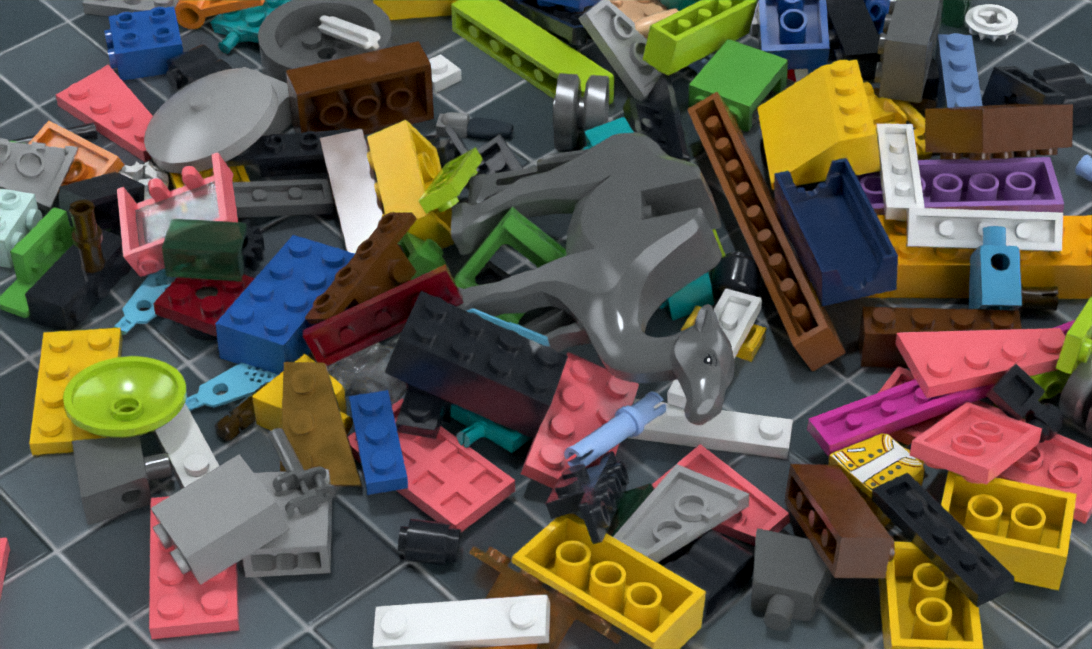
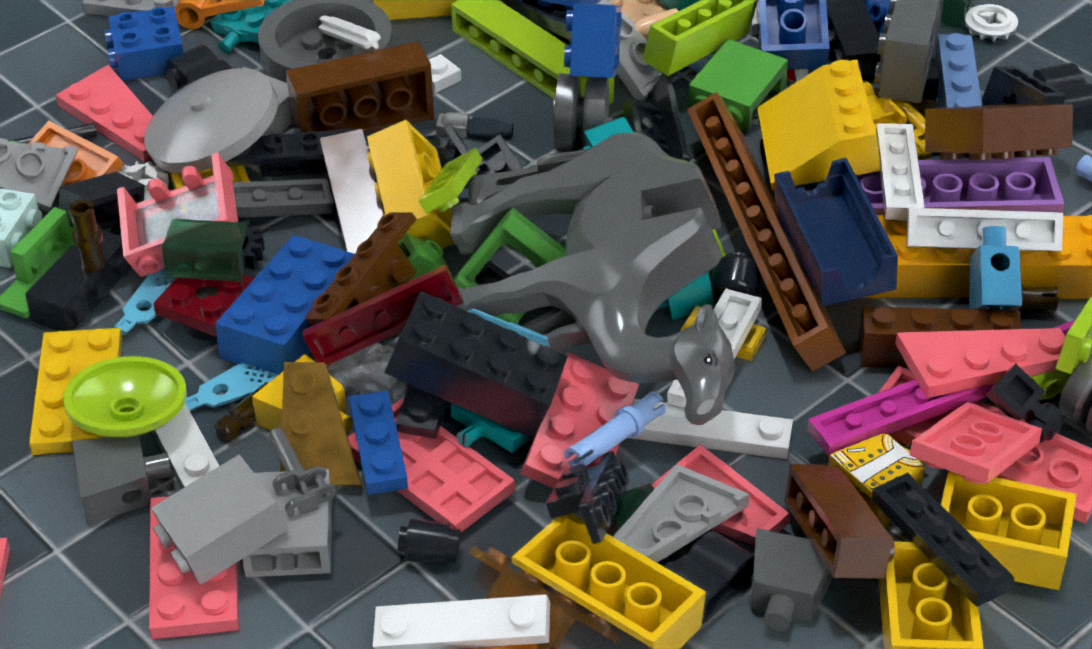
none -> blue brick [564,3,622,78]

